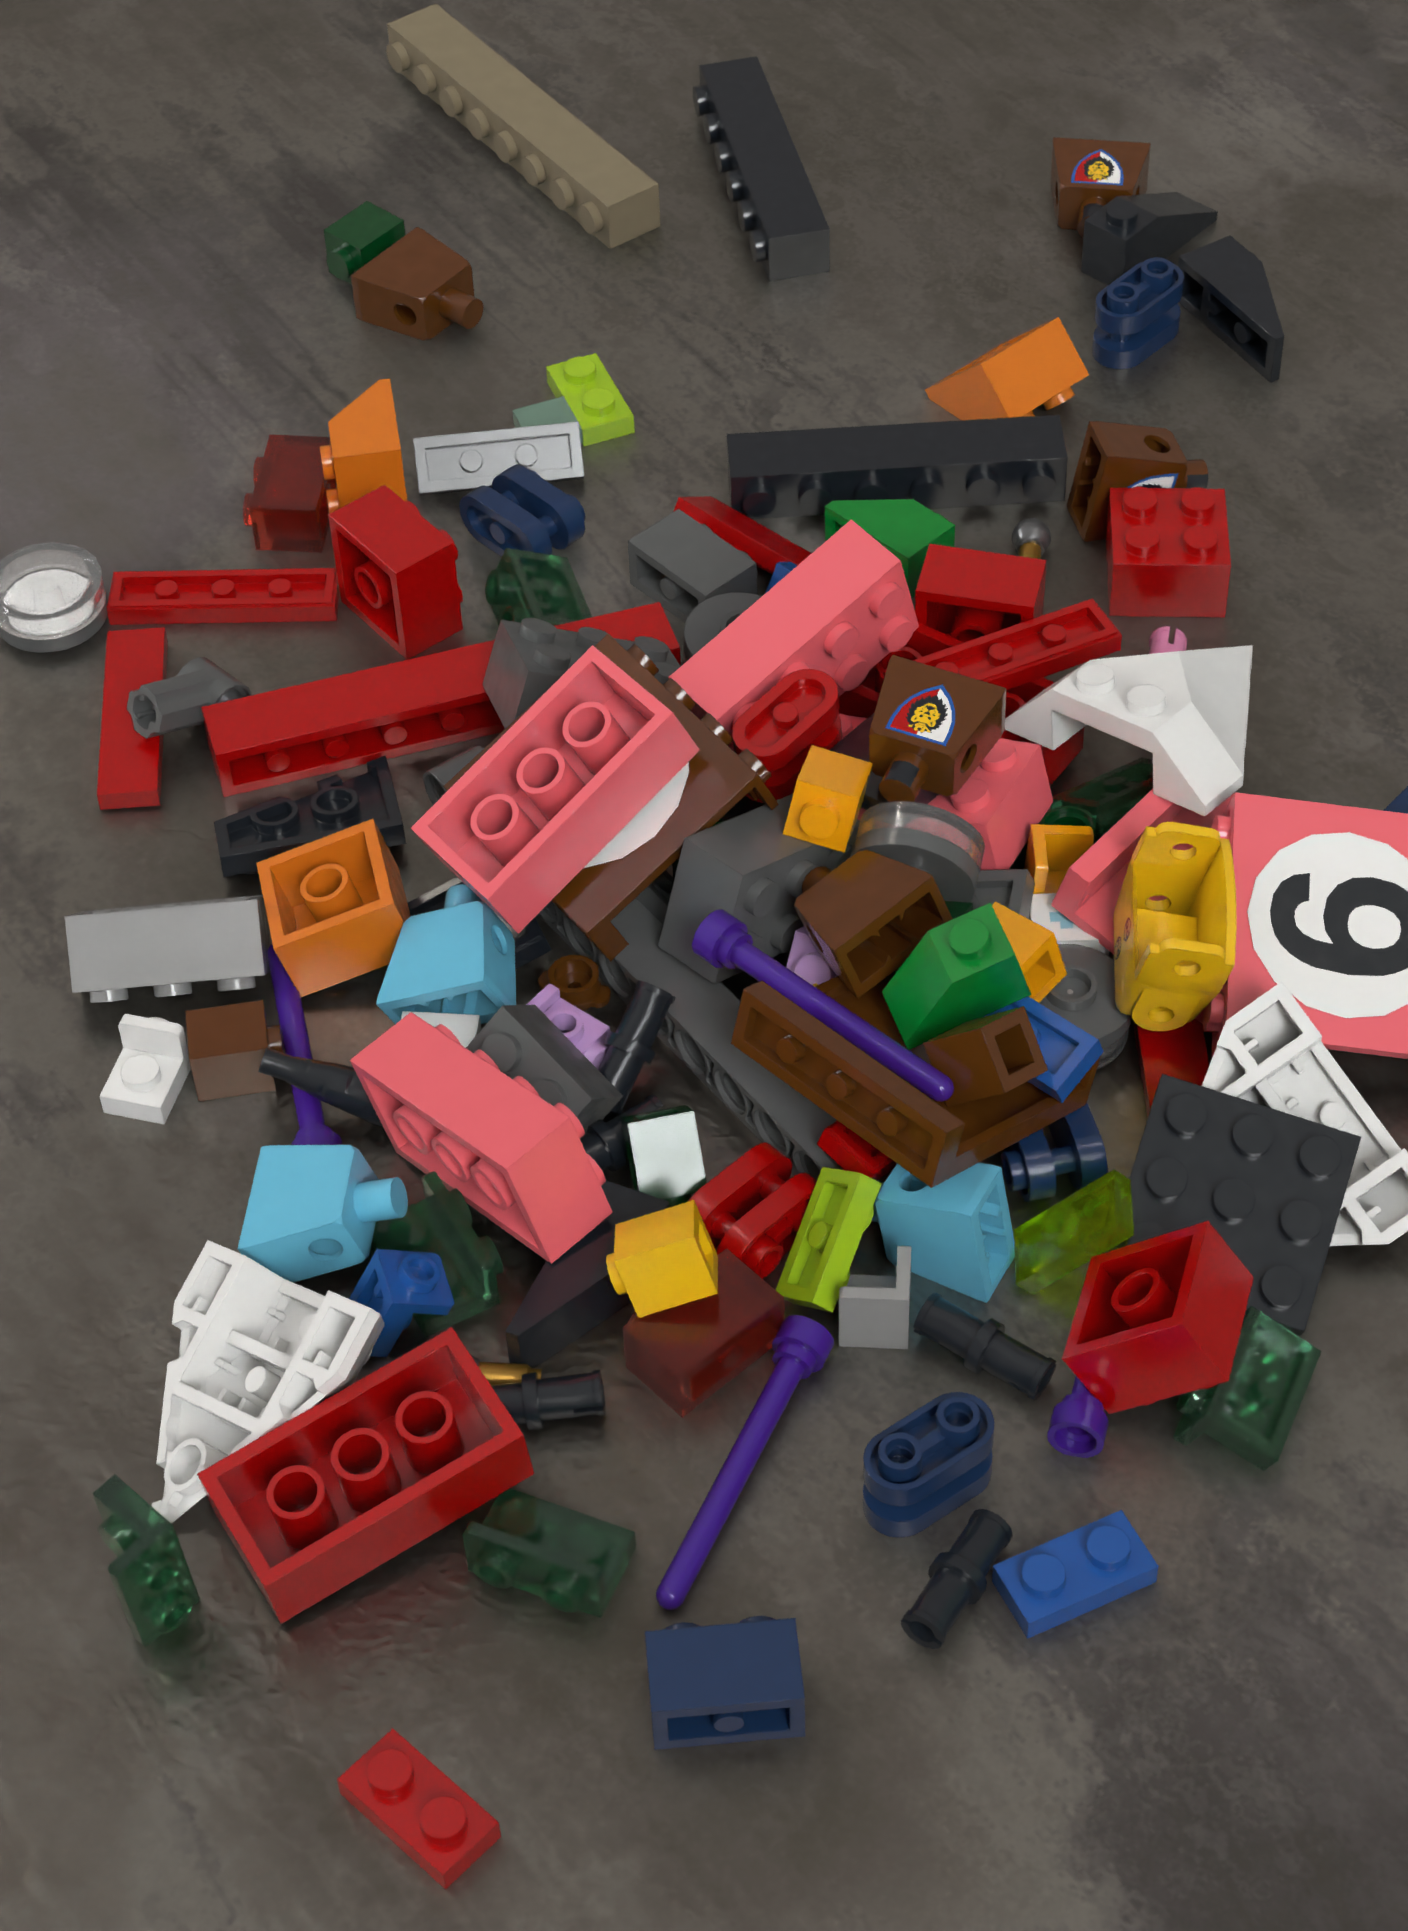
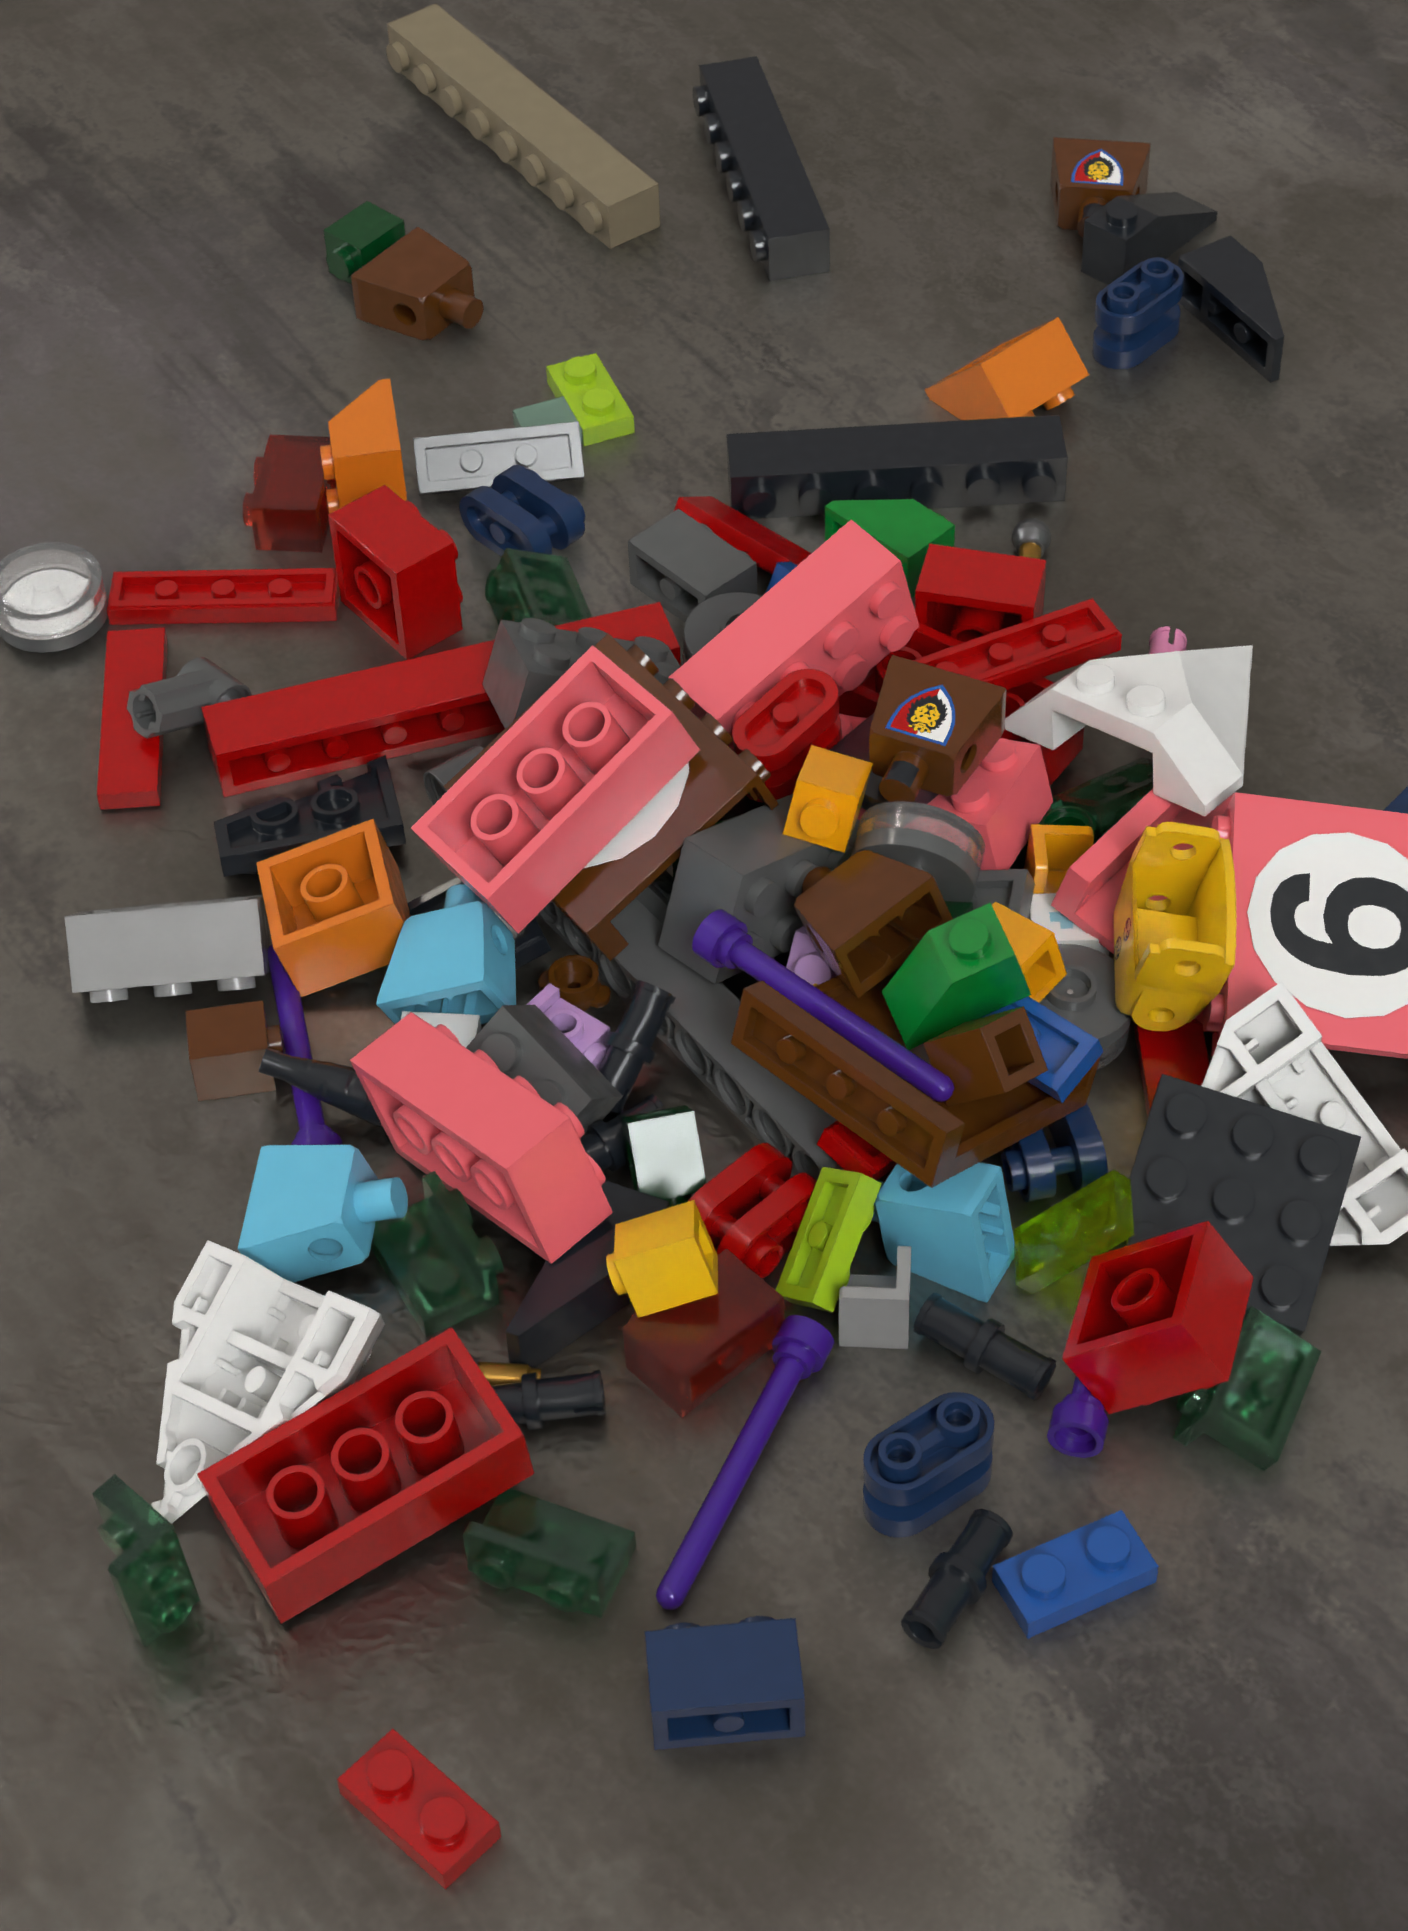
white bracket [99,1014,191,1125] -> none
blue bracket [349,1249,454,1357] -> none
reddish brown torso [1066,421,1208,542] -> none
red brick [1106,487,1231,617] -> none

